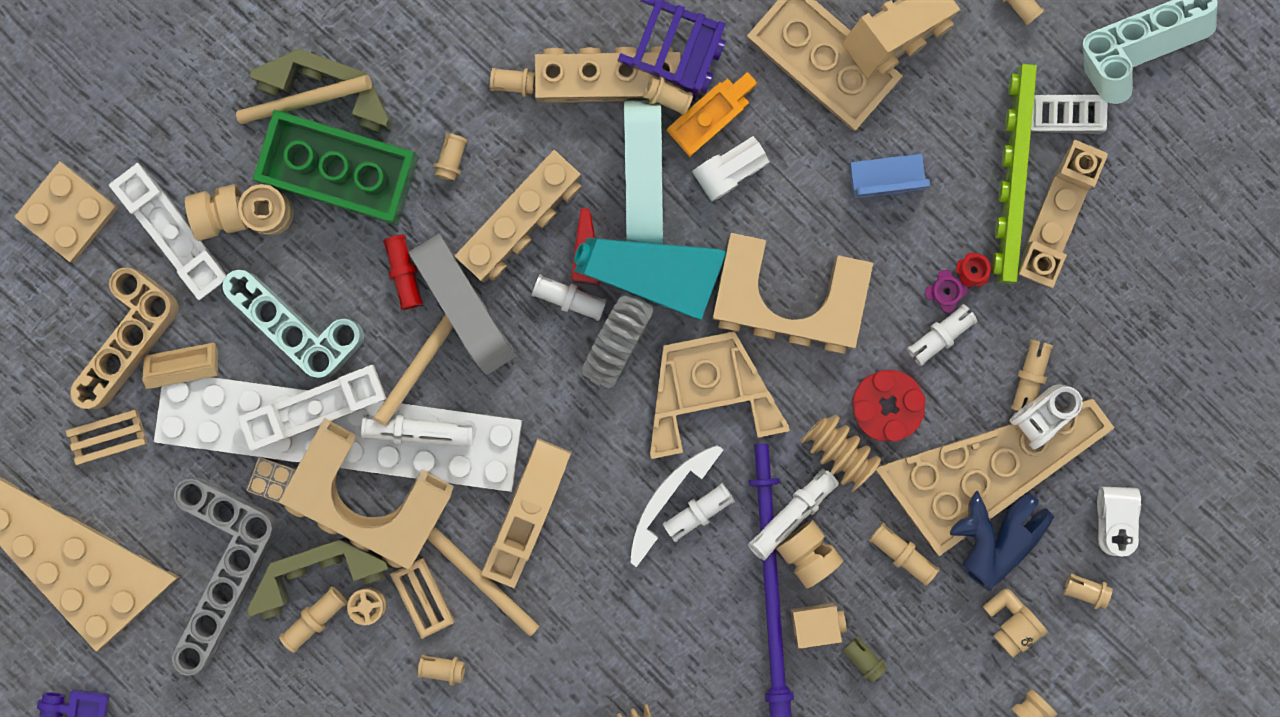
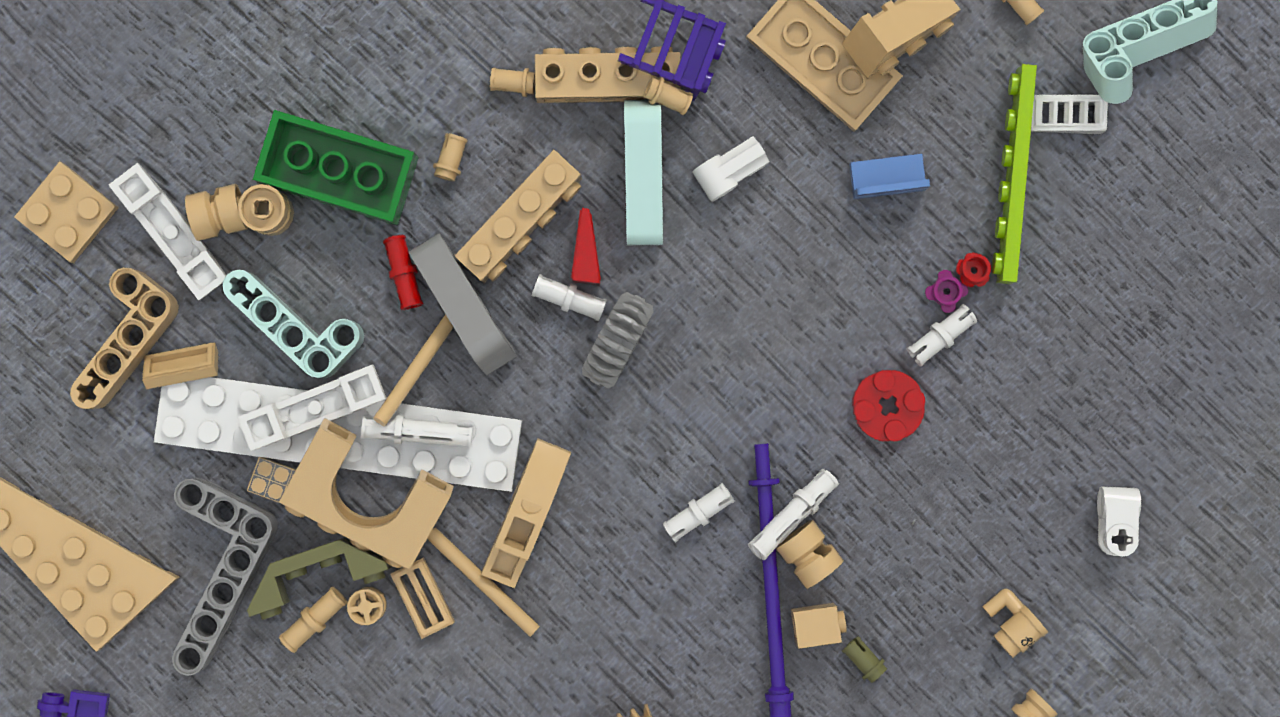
tan tile [66,410,148,465] -> none
tan bar [236,75,372,125] -> none
olive slope [249,48,393,133] -> none
tan pin [418,654,465,686] -> none
teal slope [574,238,727,320] -> none
white slope [631,445,723,567] -> none
tan wing [650,331,790,459] -> none
light orange hinge [666,72,757,158] -> none
tan arch [712,233,873,354] -> none
tan piece [799,415,881,493] -> none
tan pin [868,523,940,587] -> none
tan wing [875,399,1114,556] -> none
dark blue piece [950,491,1054,591] -> none
white piece [1010,384,1083,449] -> none
tan pin [1011,339,1053,411] -> none
tan slope [1018,140,1108,289] -> none
tan pin [1063,573,1113,610] -> none

